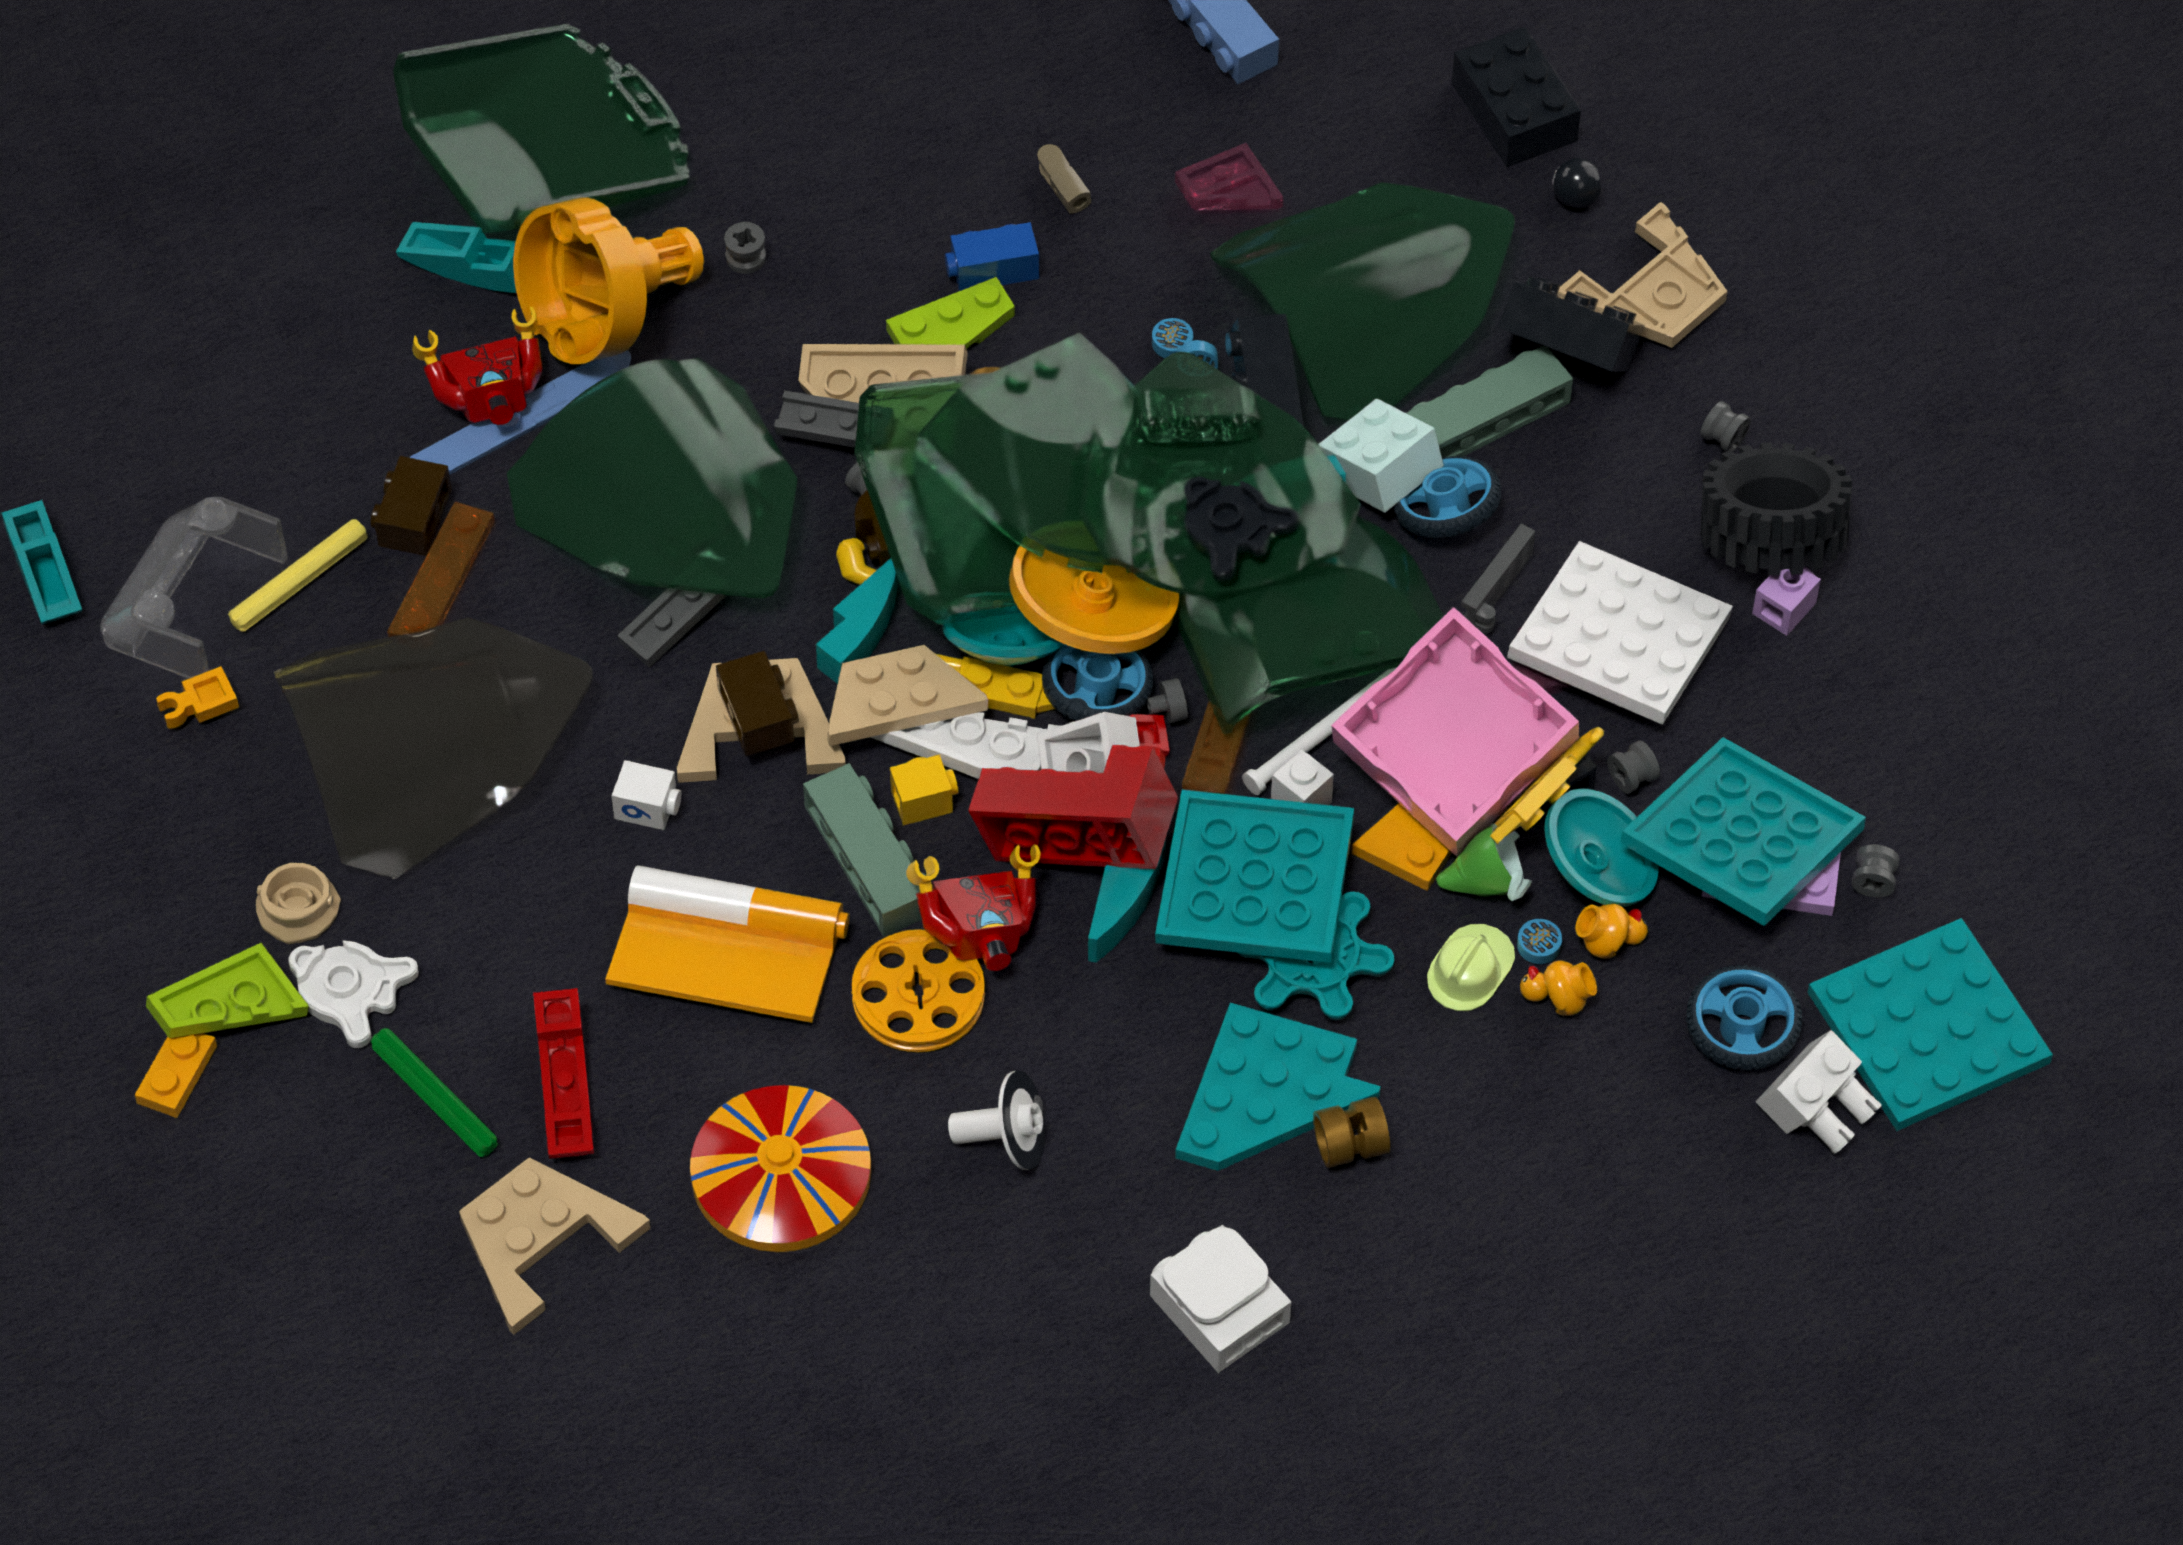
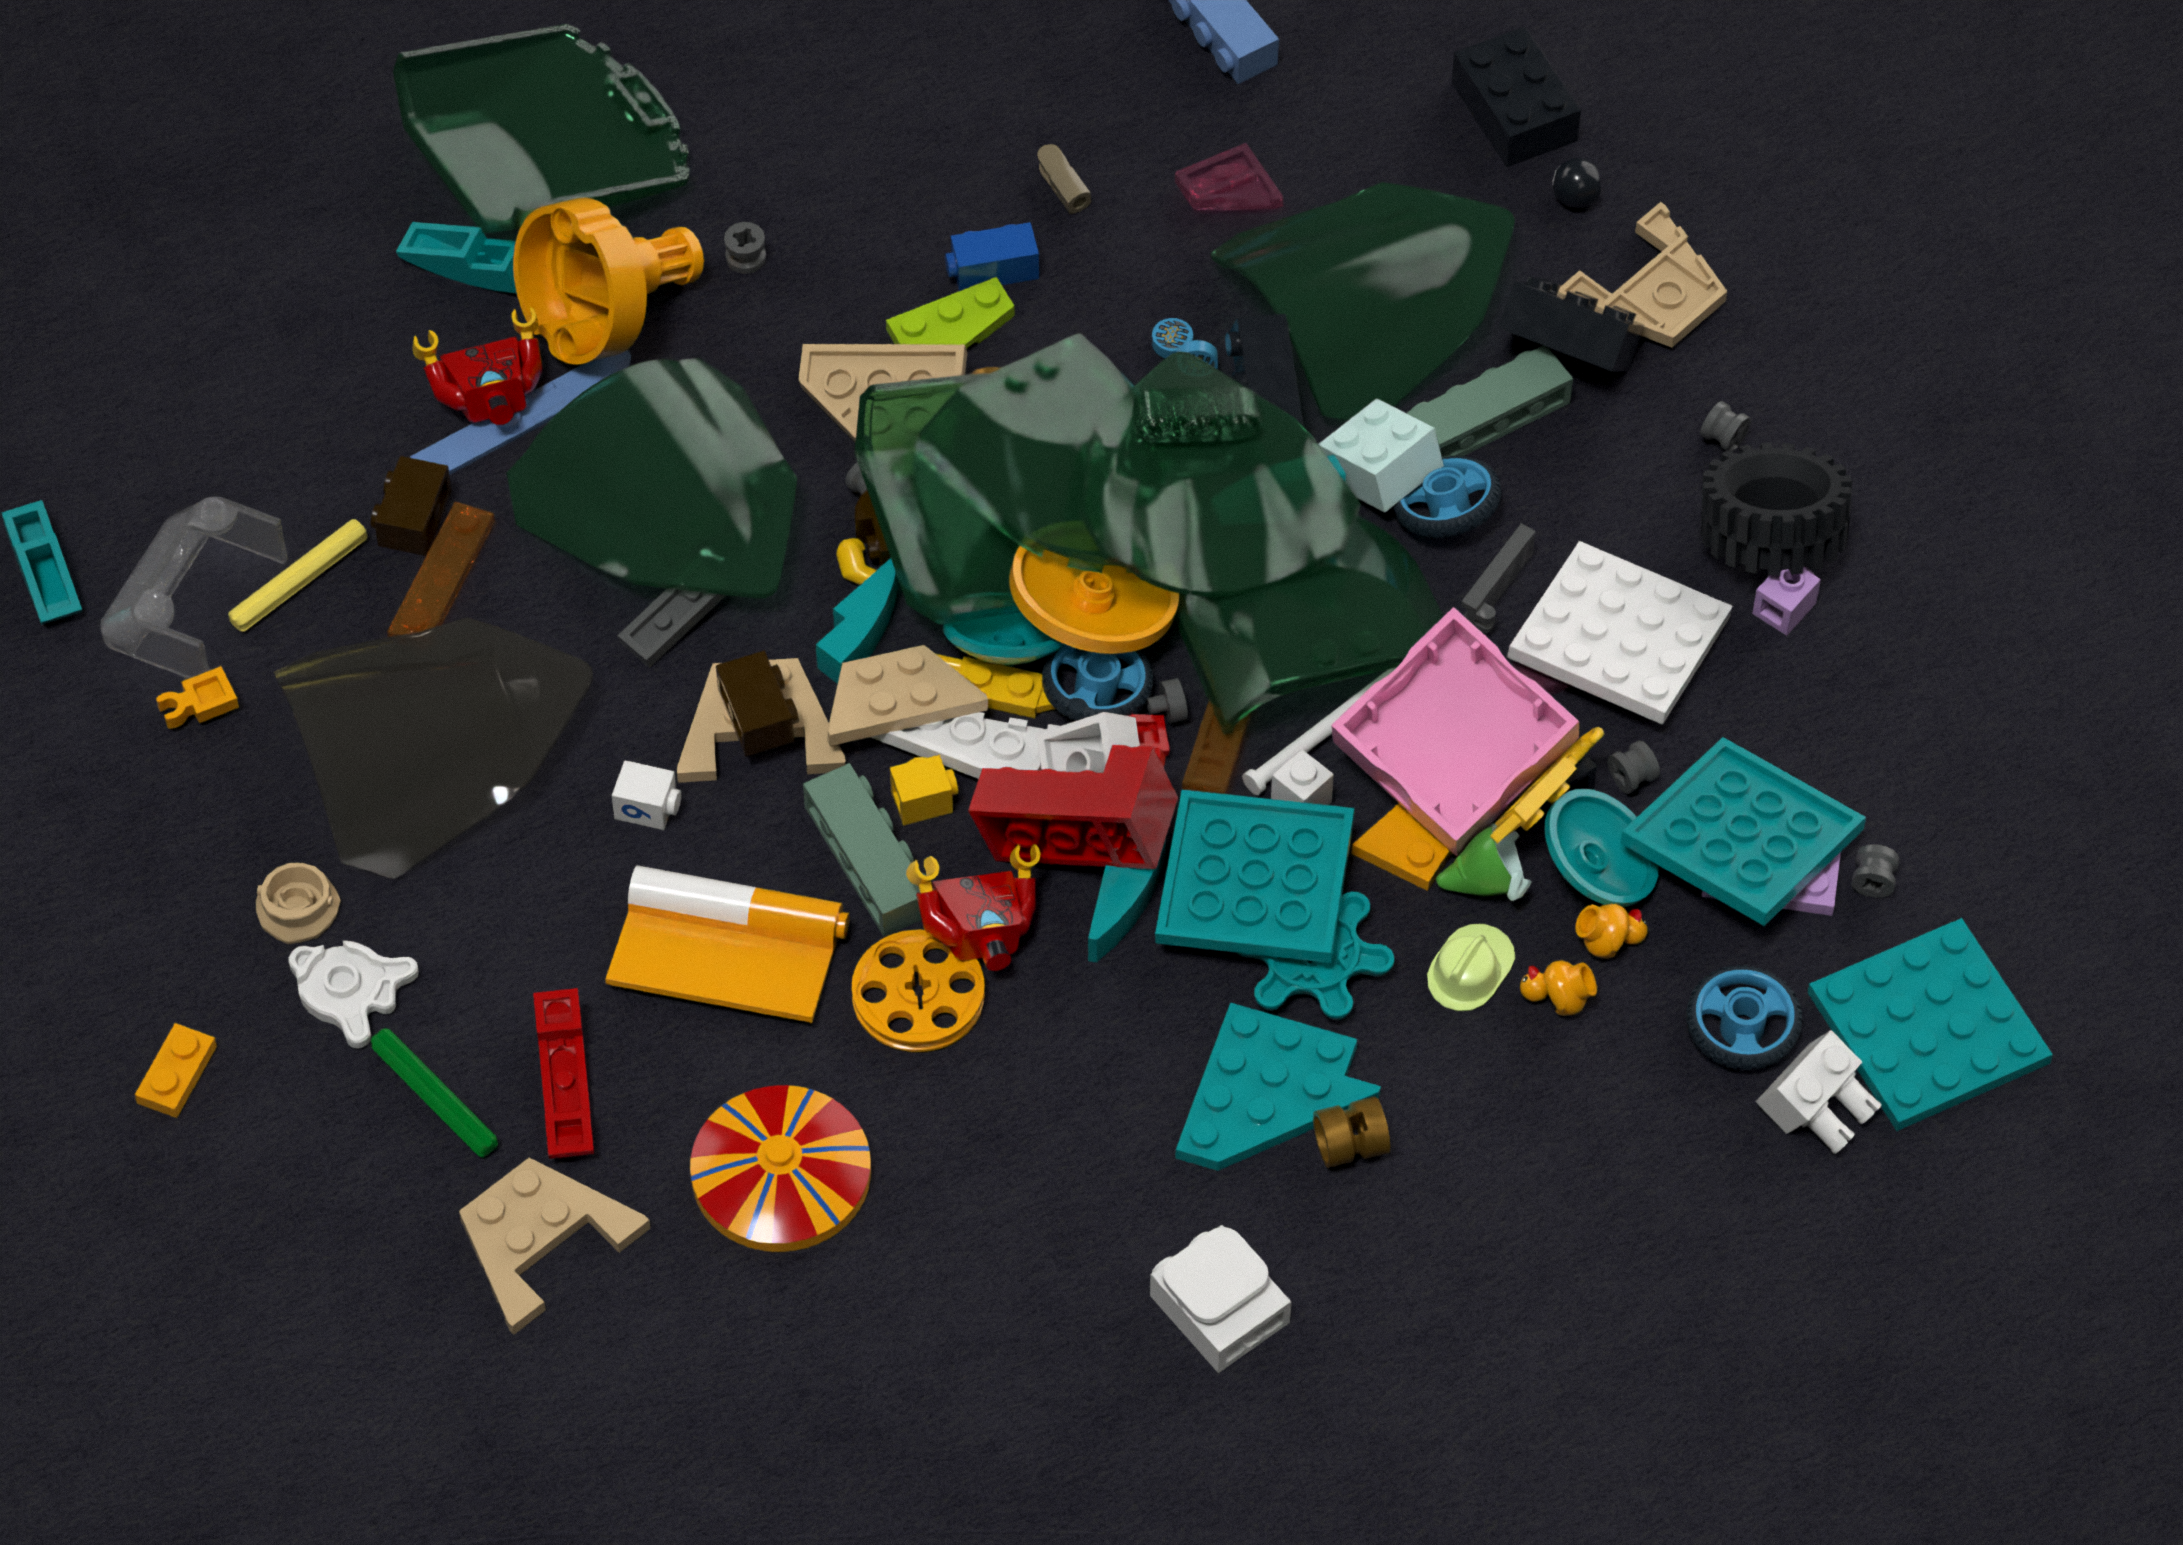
lime wing [146,943,309,1038] -> none
dark grey hinge [774,390,894,452] -> none
white piece [948,1071,1045,1170] -> none
black tile [1184,476,1300,581] -> none
dark azure tile [1517,919,1562,964] -> none

